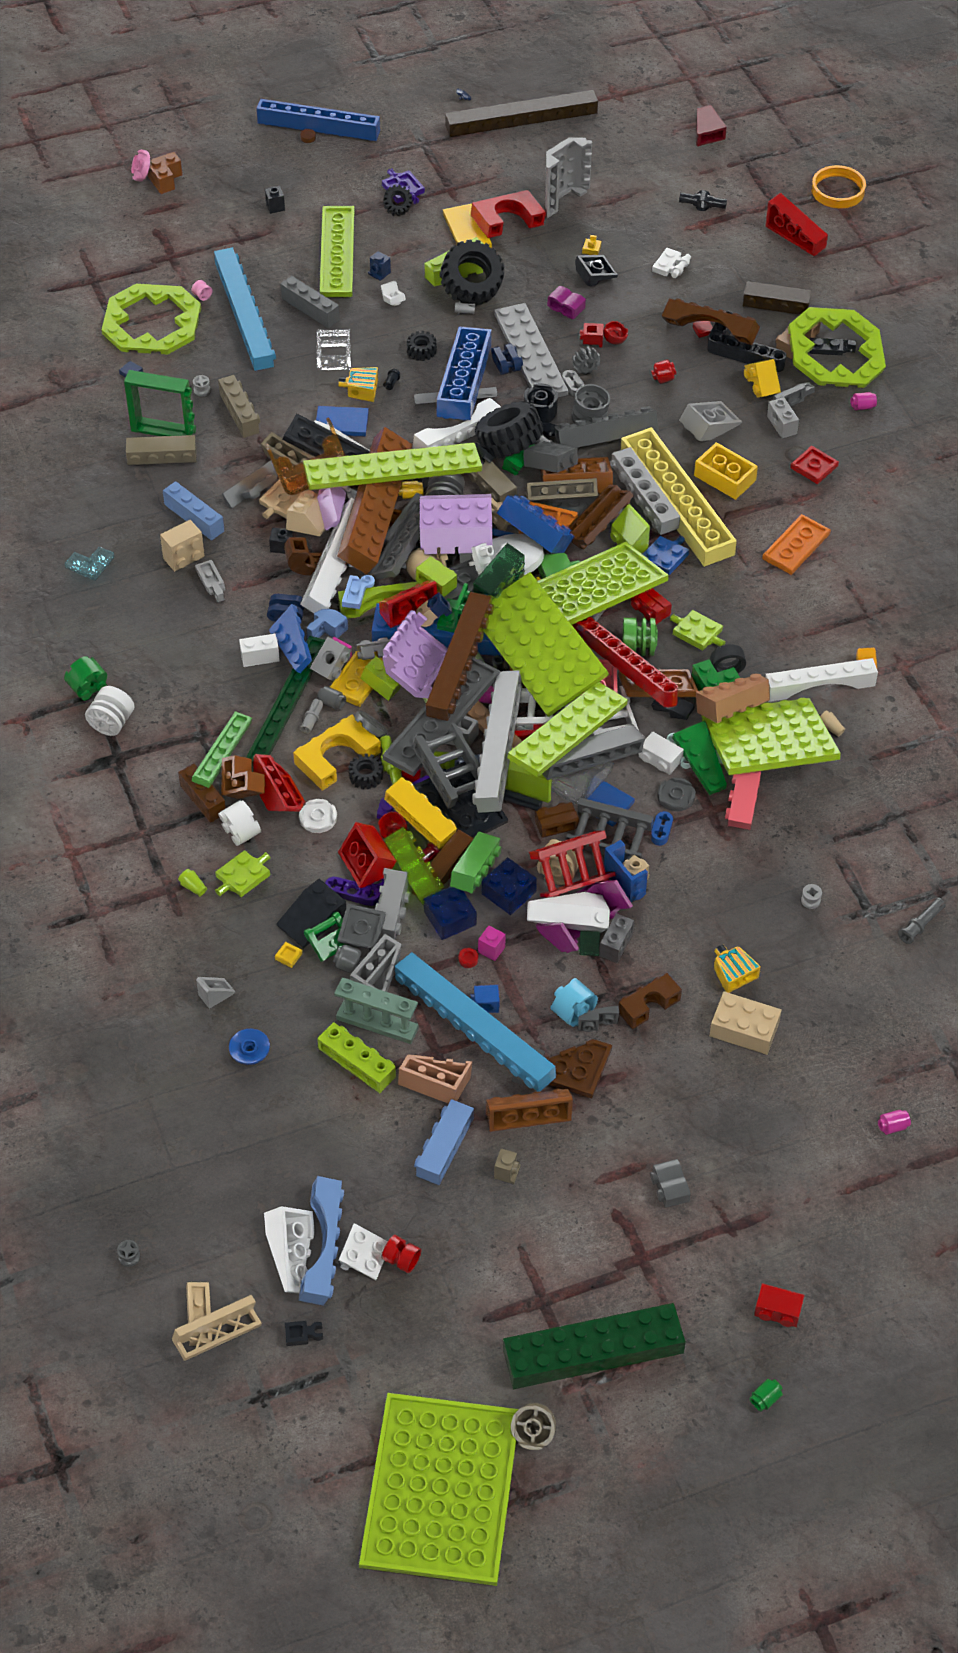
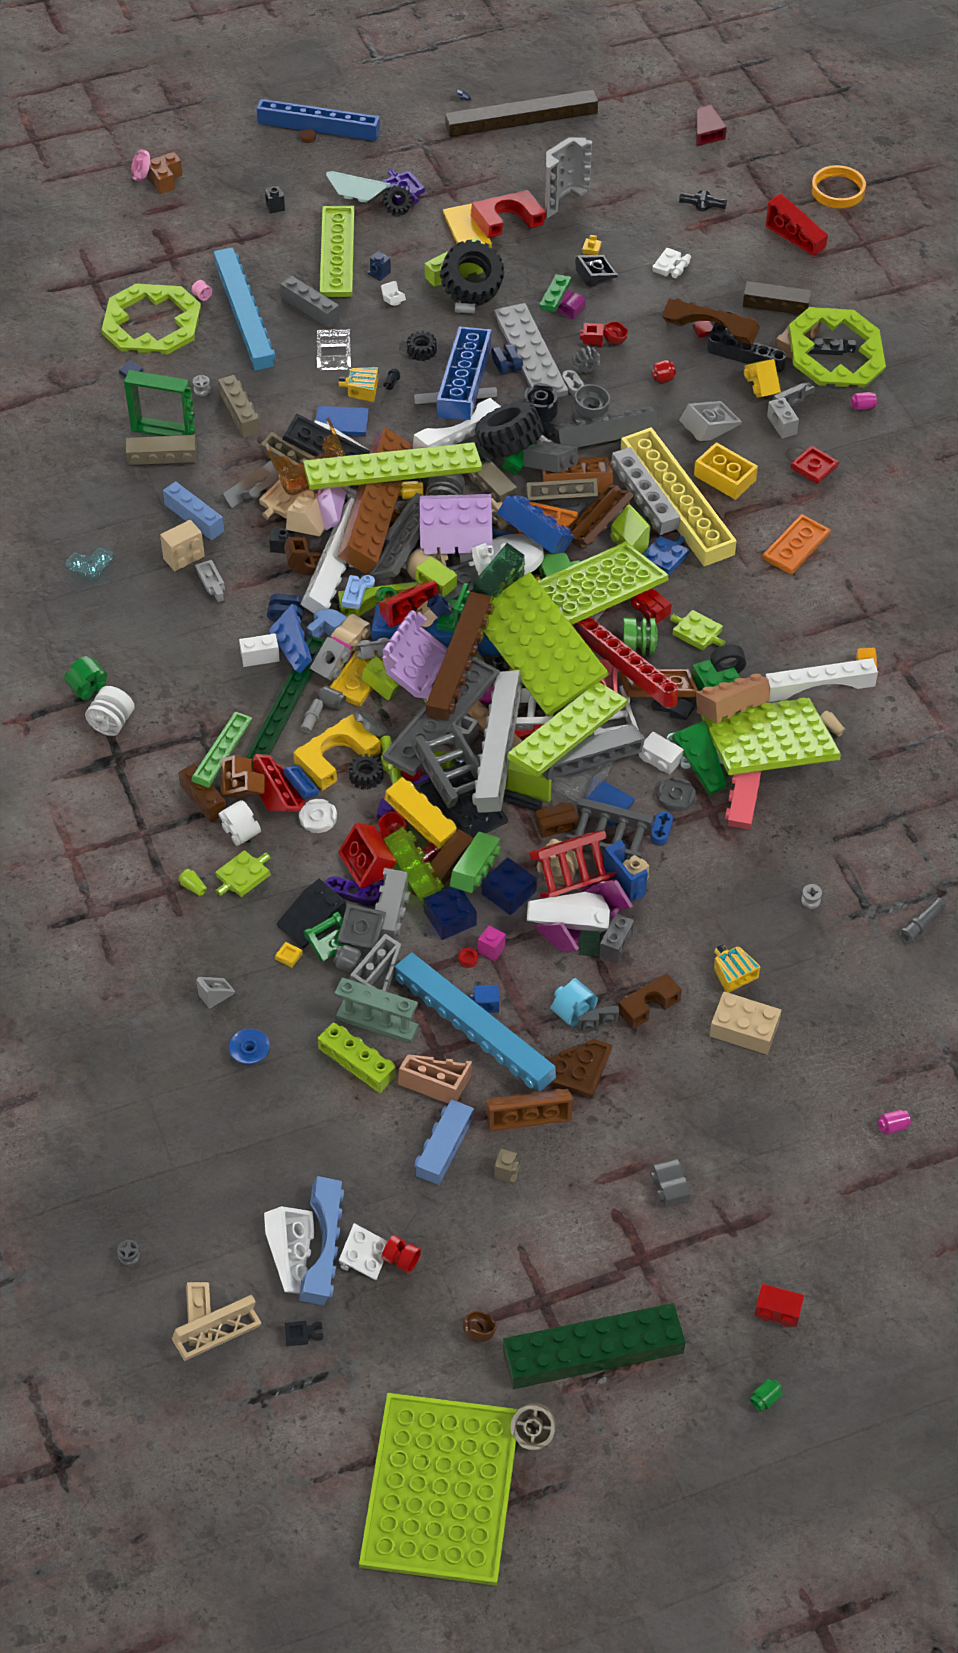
none -> blue plate [283,765,320,798]
none -> light aqua wedge [326,171,391,203]
none -> tan brick [330,614,371,652]
none -> green brick [375,587,397,603]
none -> reddish brown hair [463,1311,498,1342]
none -> green plate [539,274,572,312]

